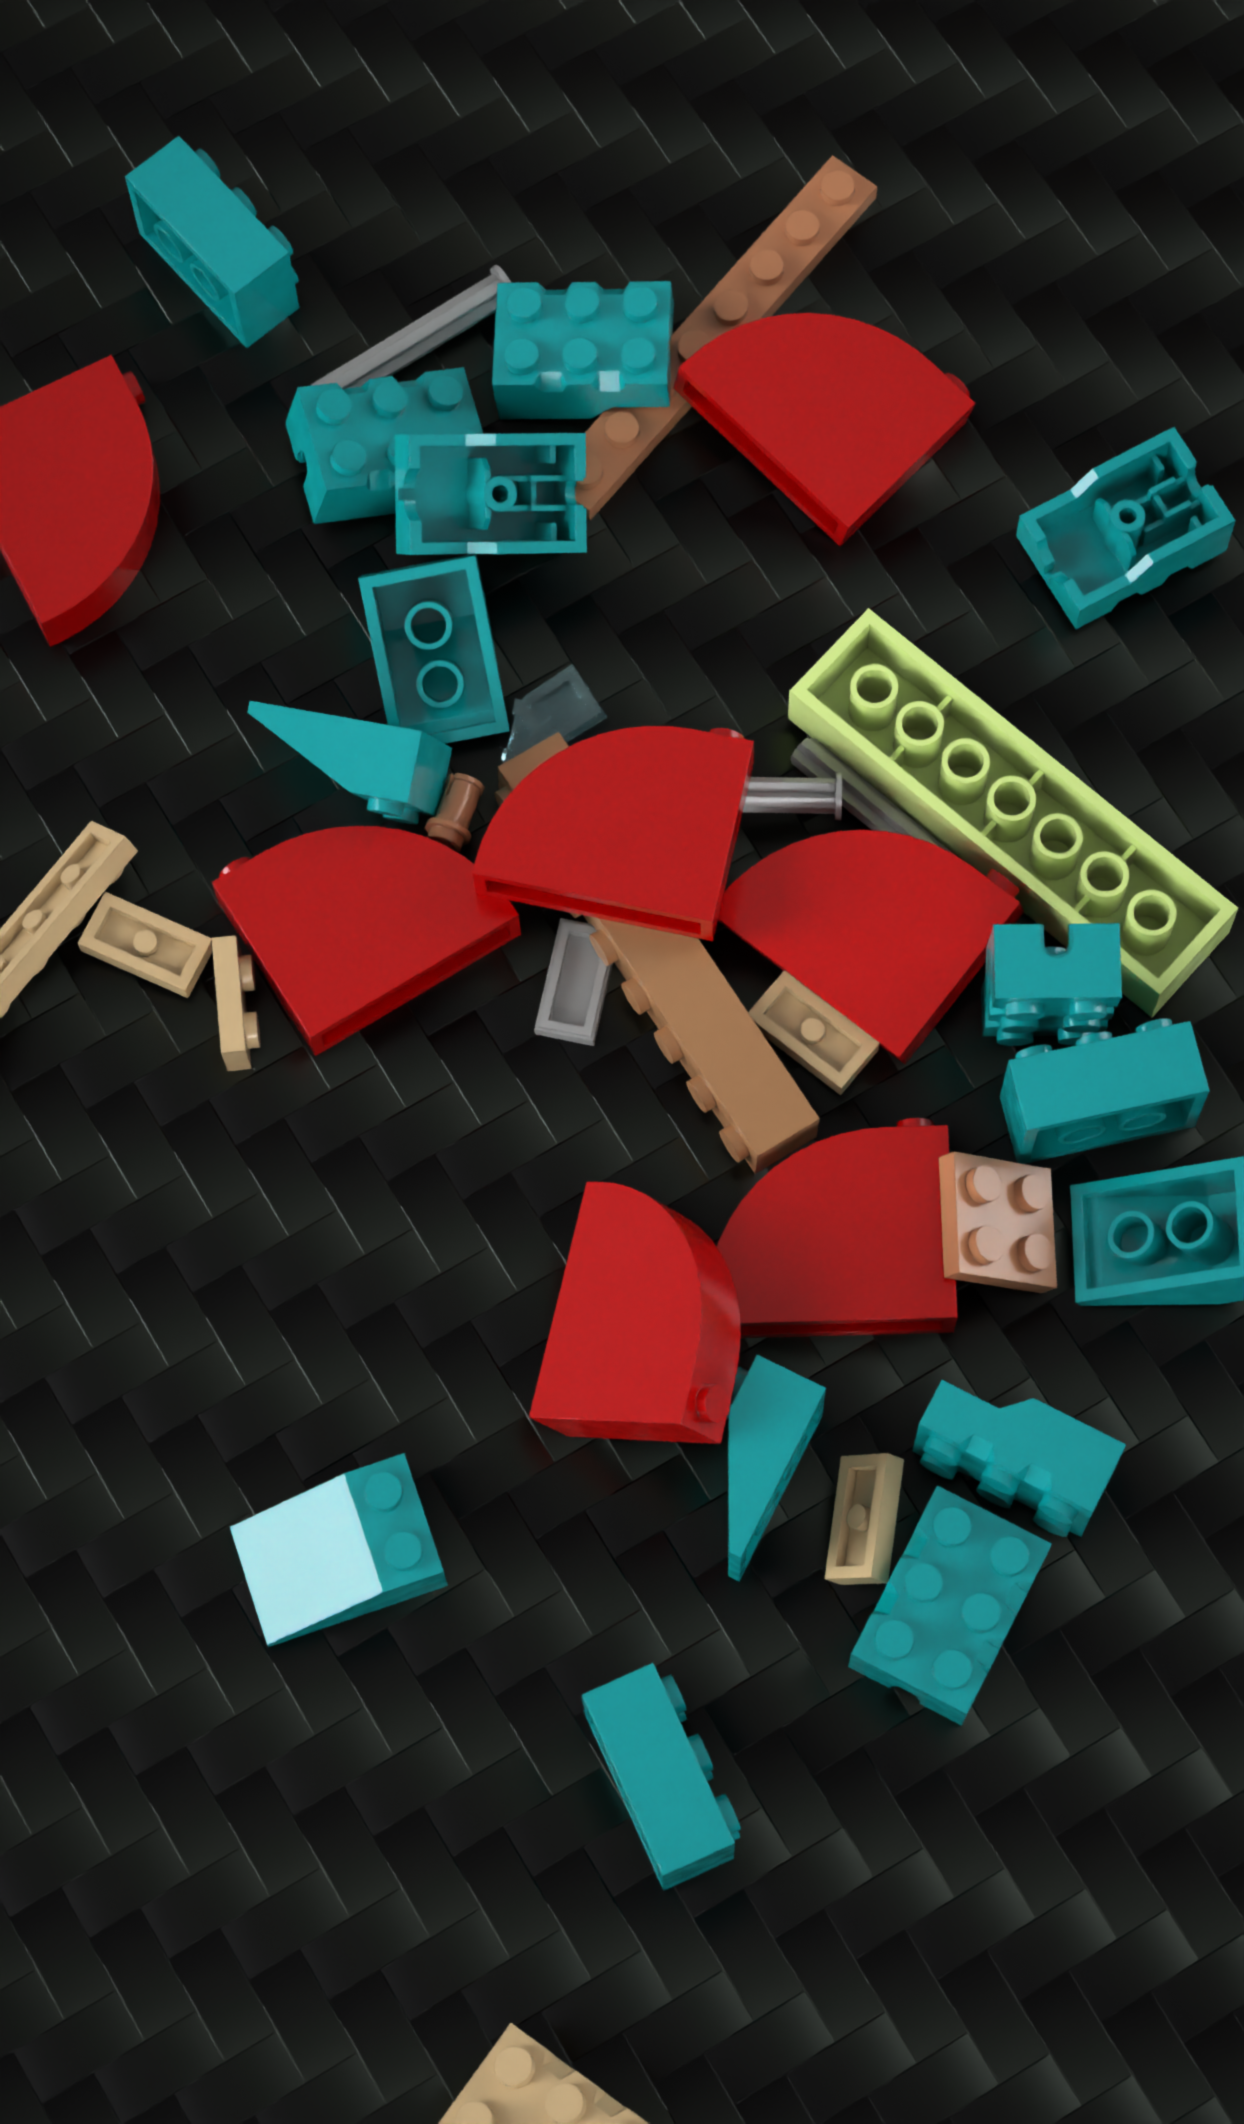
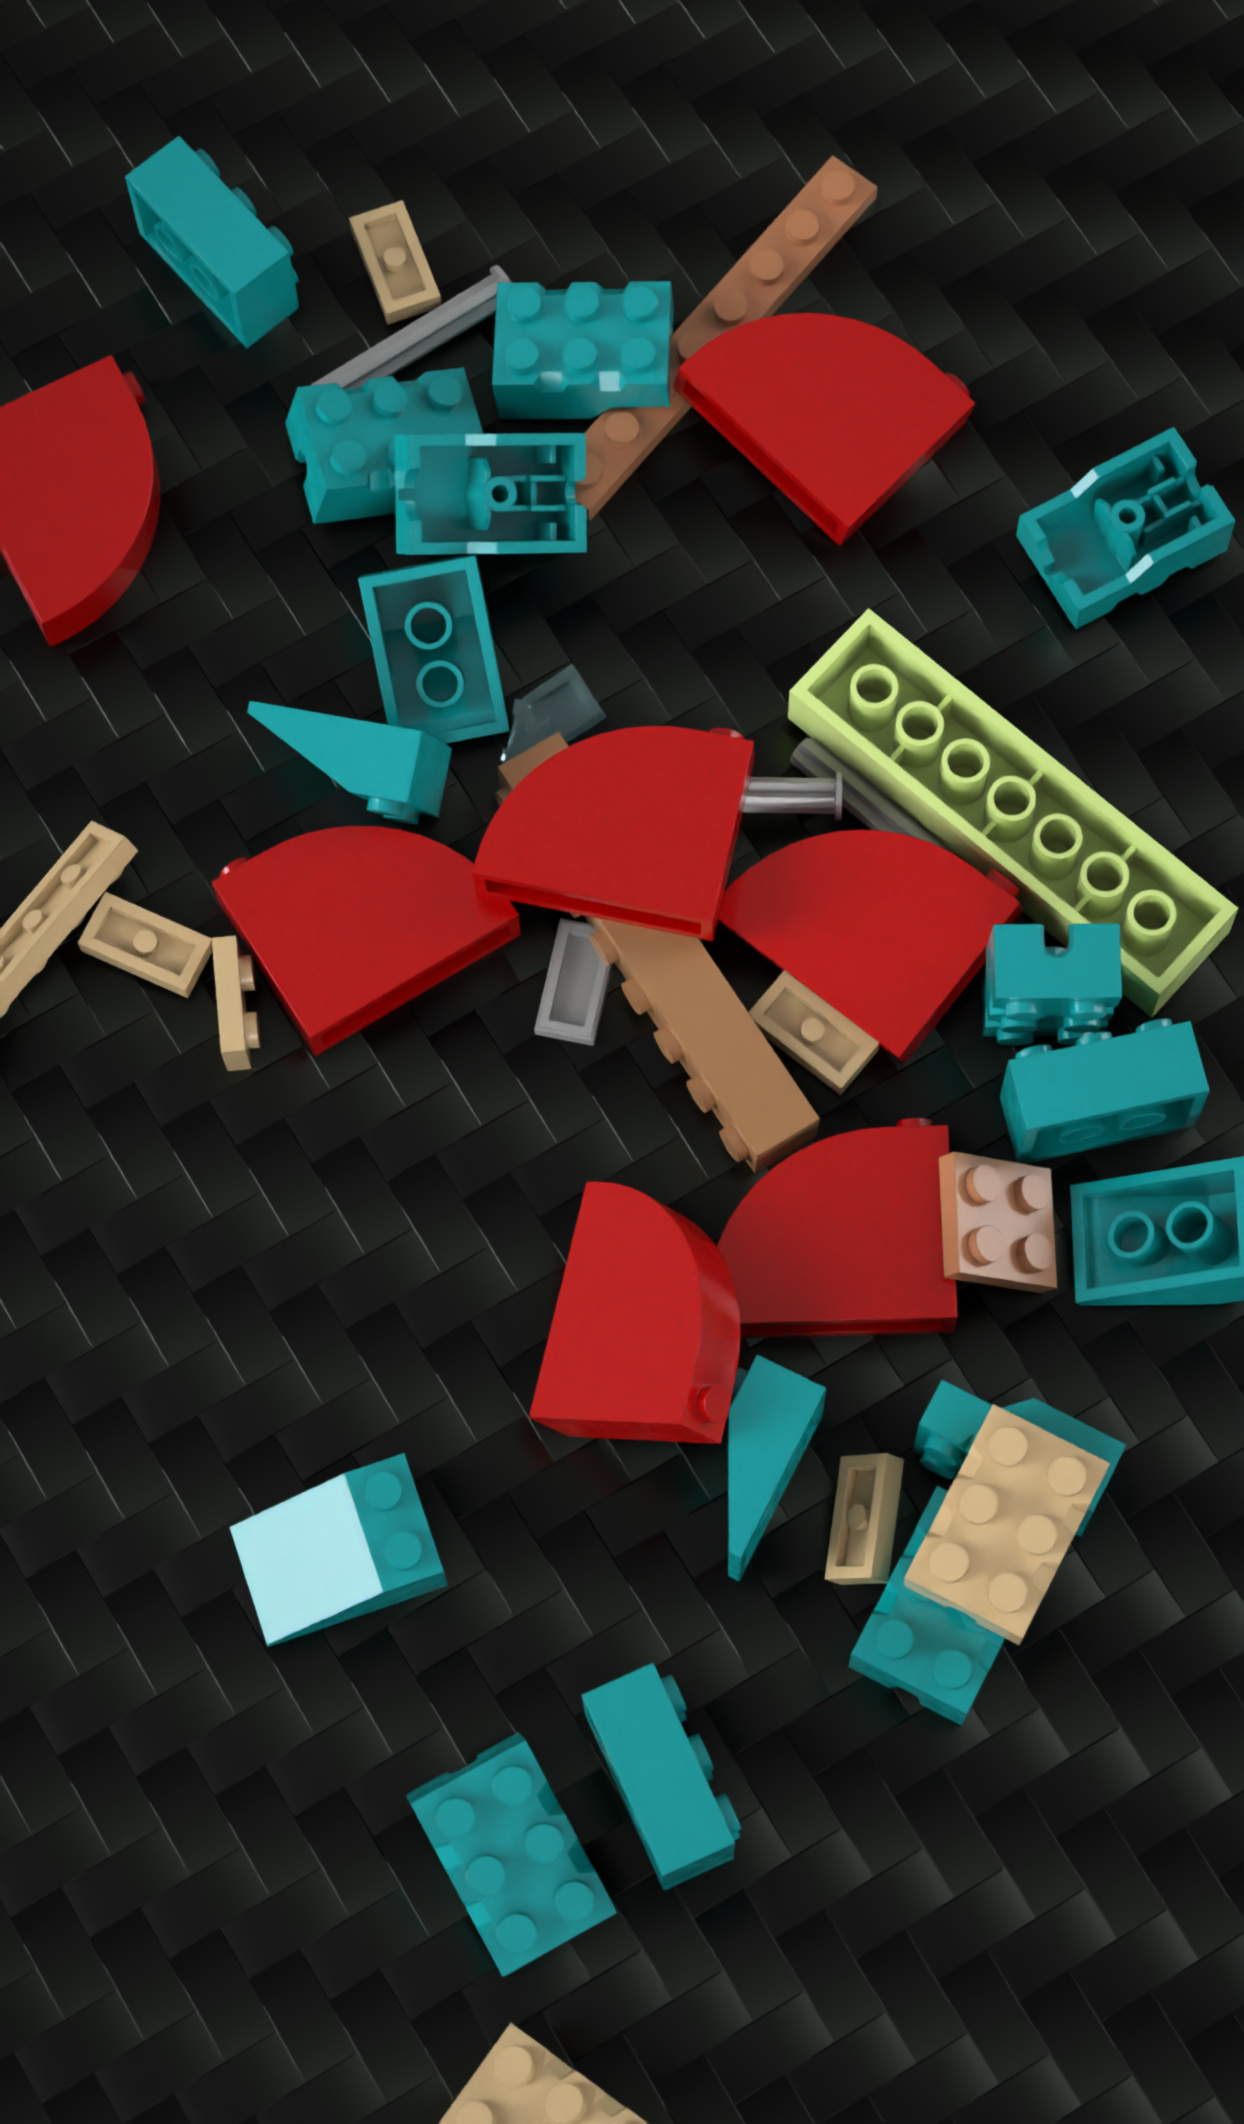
nougat pin [425,773,485,853] -> none
none -> tan plate [349,200,442,325]
none -> teal piece [406,1732,617,1977]
none -> tan piece [904,1404,1110,1645]

